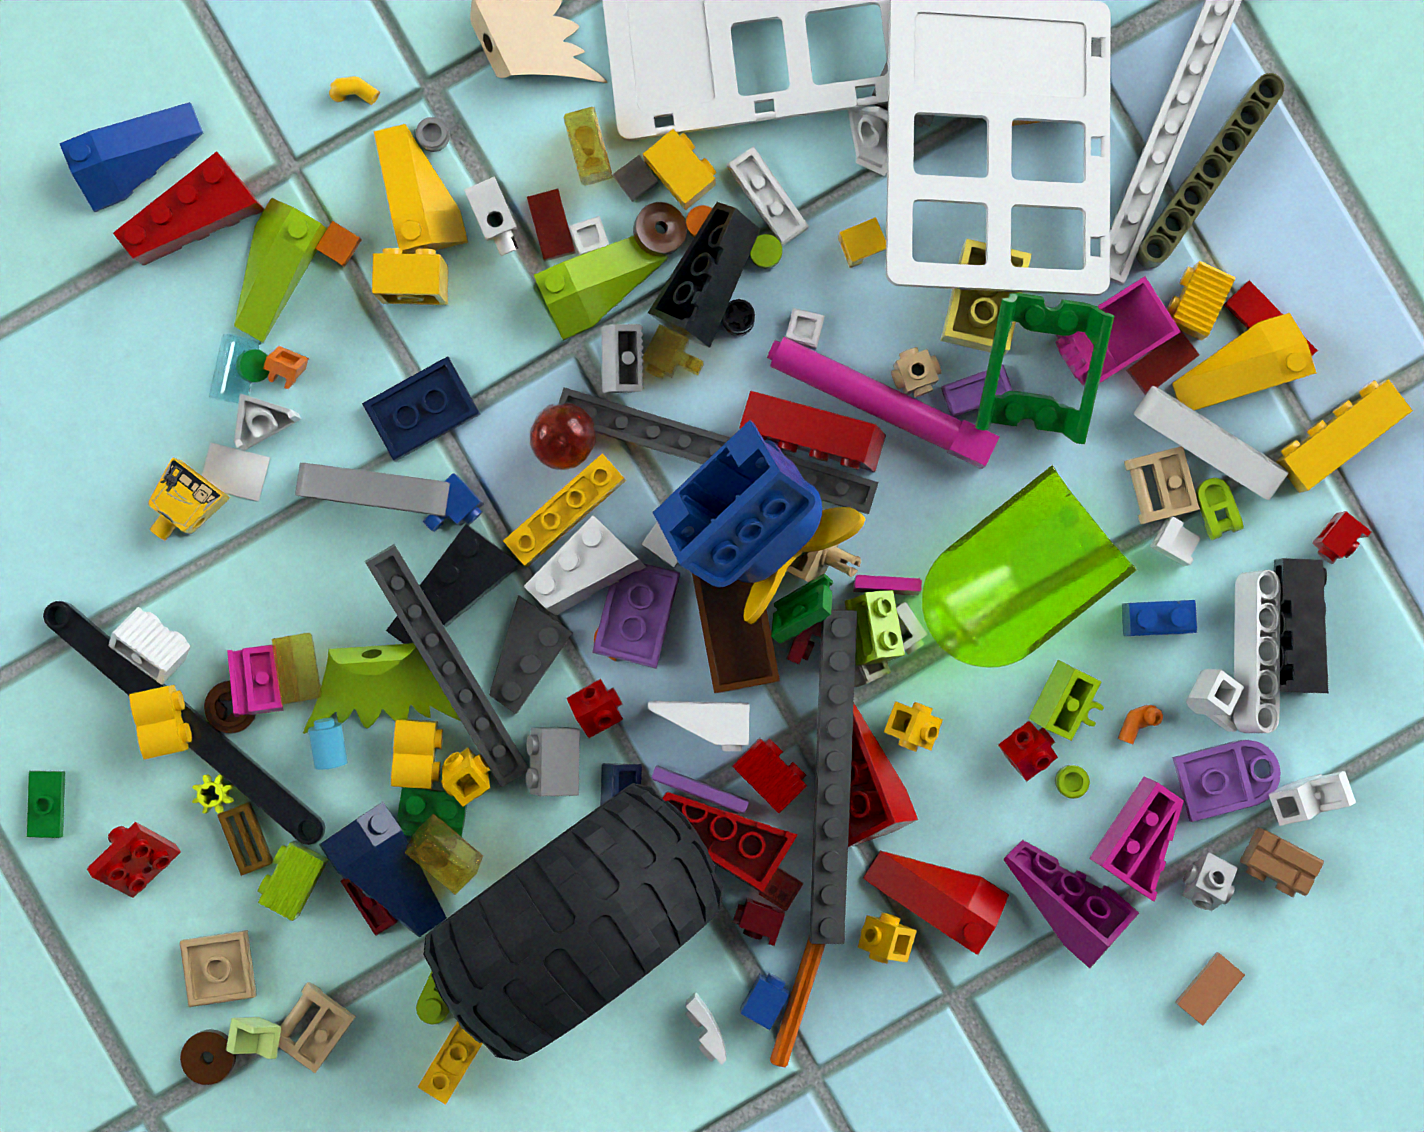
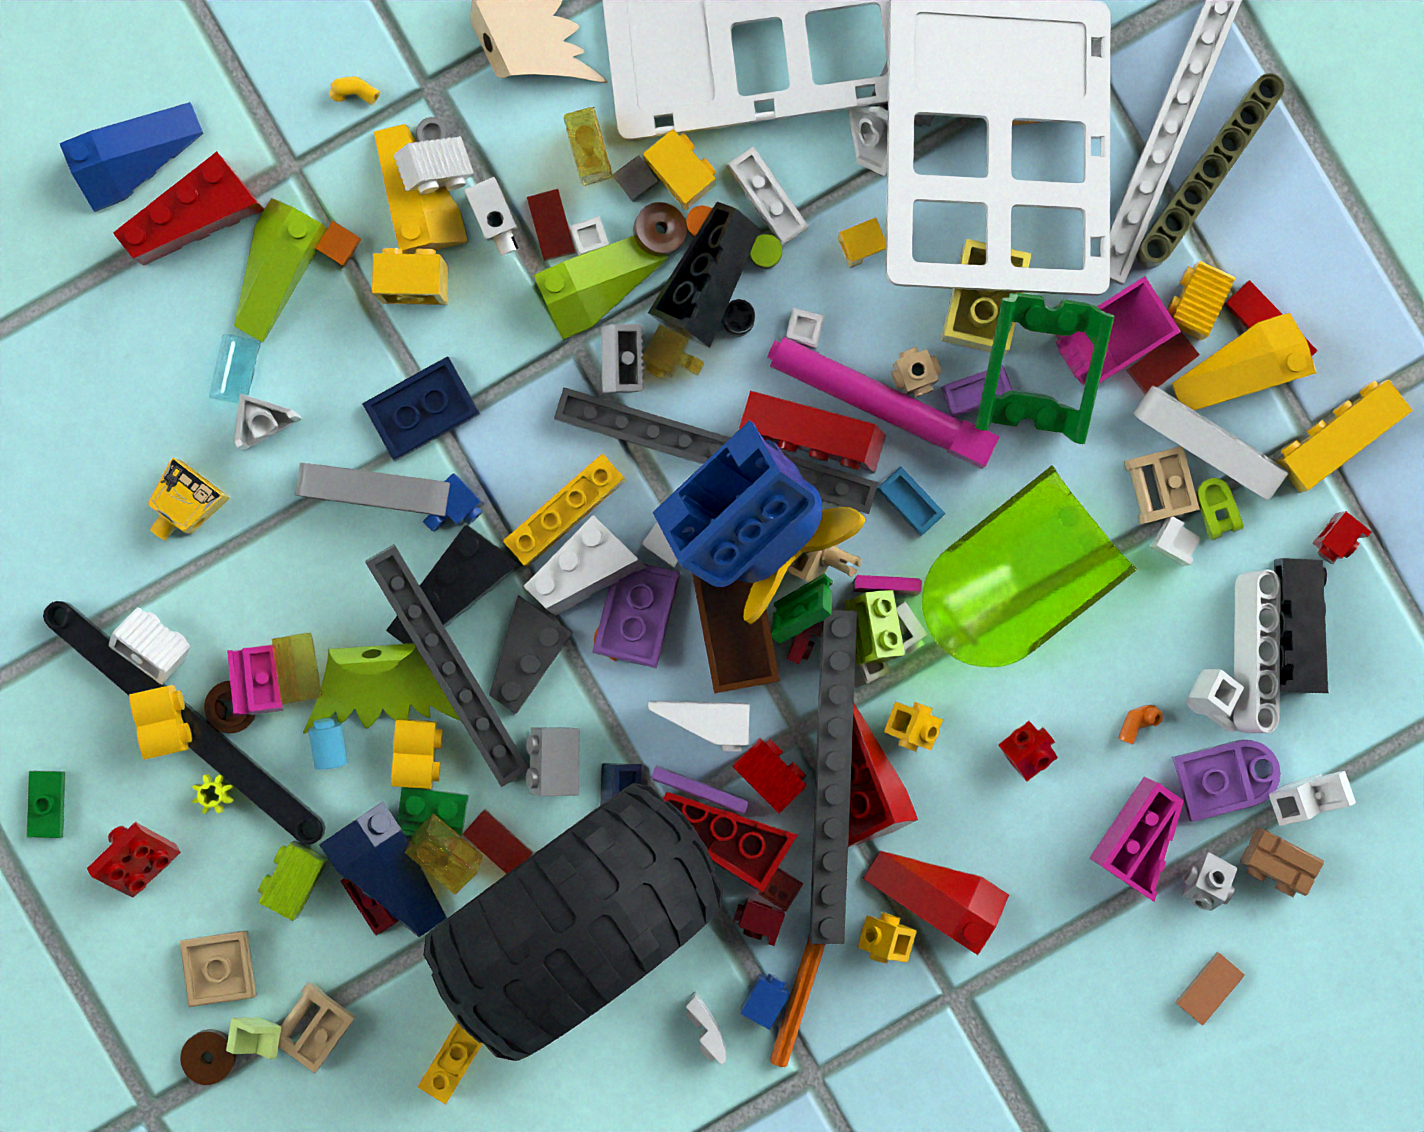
white sticker [202,442,270,502] -> none
pearl gold tile [217,802,273,876] -> none
green tile [236,349,270,382] -> none
orange tile [263,346,309,389] -> none
lime plate [416,971,450,1025] -> none
yellow brick [441,747,490,806] -> none
clear red cylinder [529,403,596,471] -> none
red brick [566,679,624,739] -> none
magenta wedge [1003,840,1139,969] -> none
lime brick [1028,660,1104,741] -> none
lime tile [1055,765,1090,799] -> none
blue brick [1122,600,1197,636] -> none
none -> white brick [394,136,474,195]
none -> clear red tile [462,809,534,874]
none -> dark azure tile [876,466,946,536]

